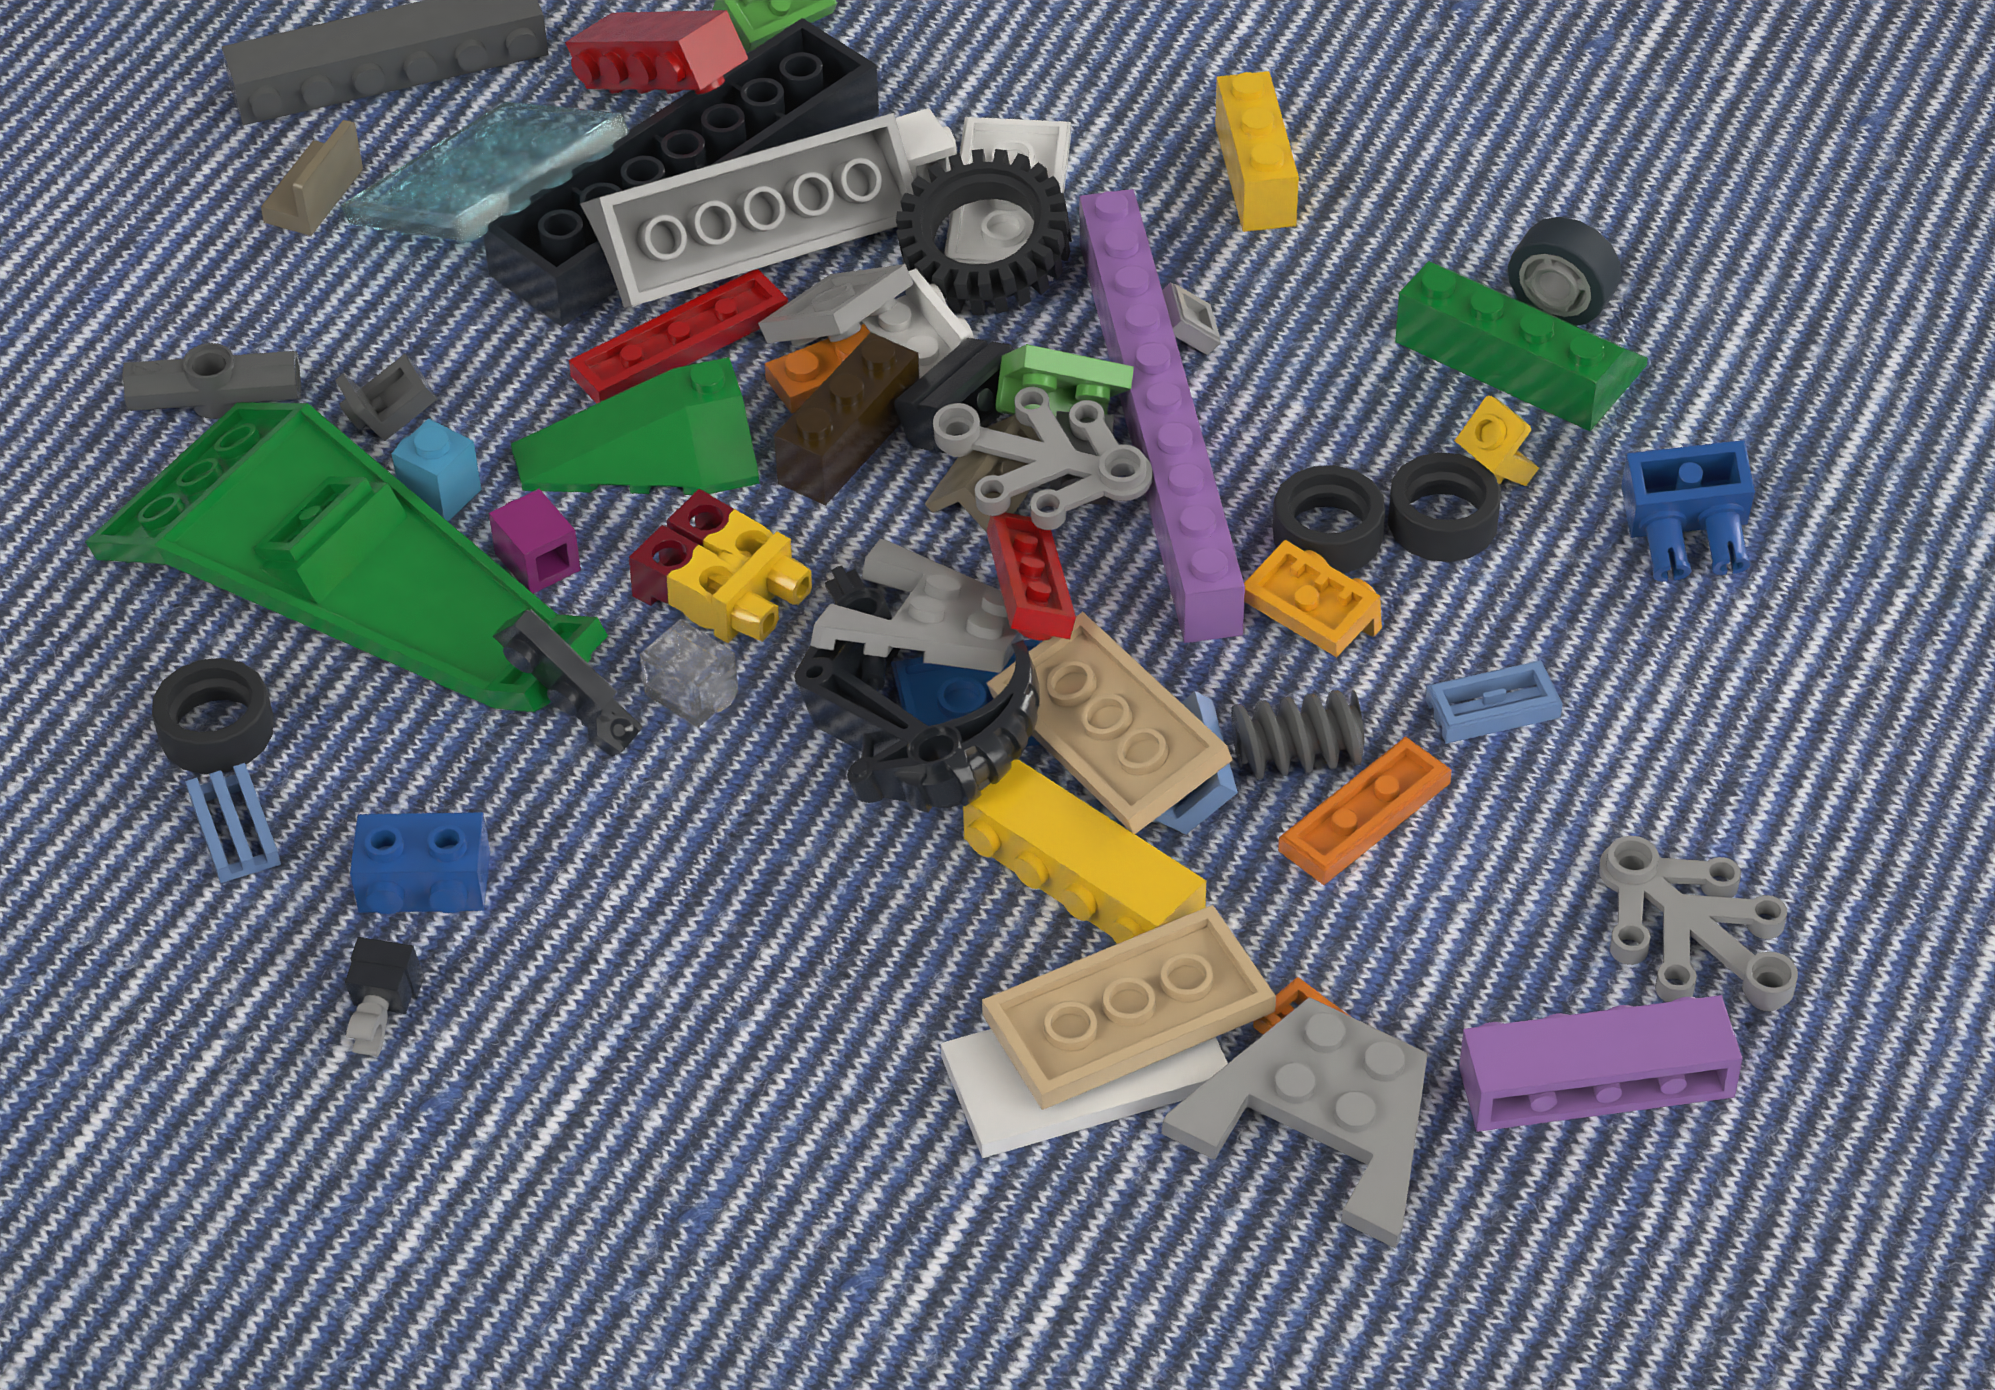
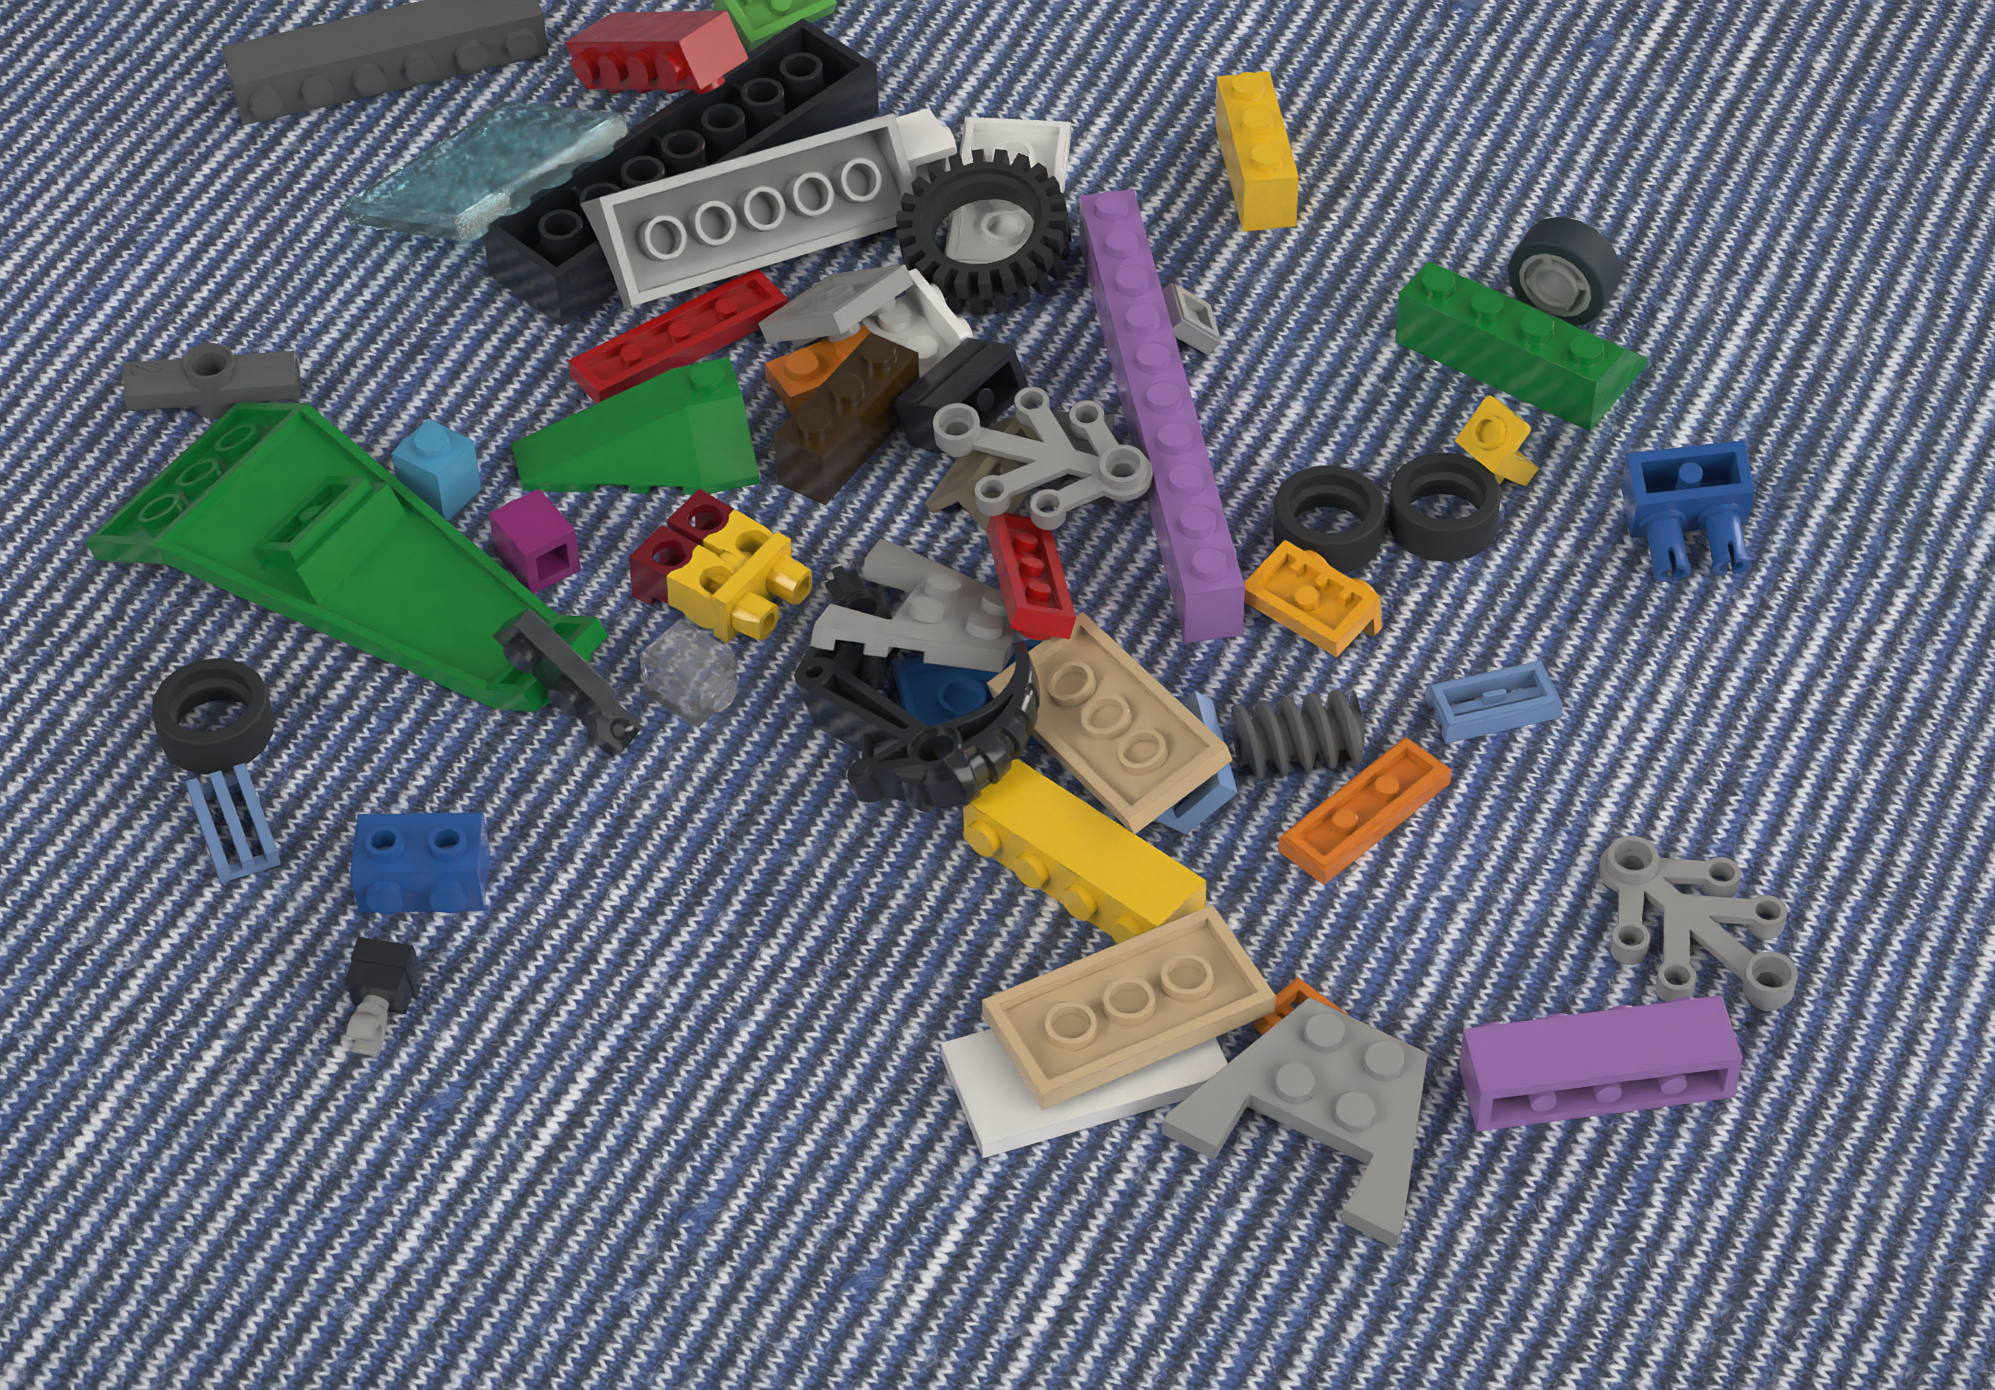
dark tan panel [261,120,363,236] -> none
dark grey bracket [335,354,438,441] -> none
bright green bracket [996,344,1134,418] -> none

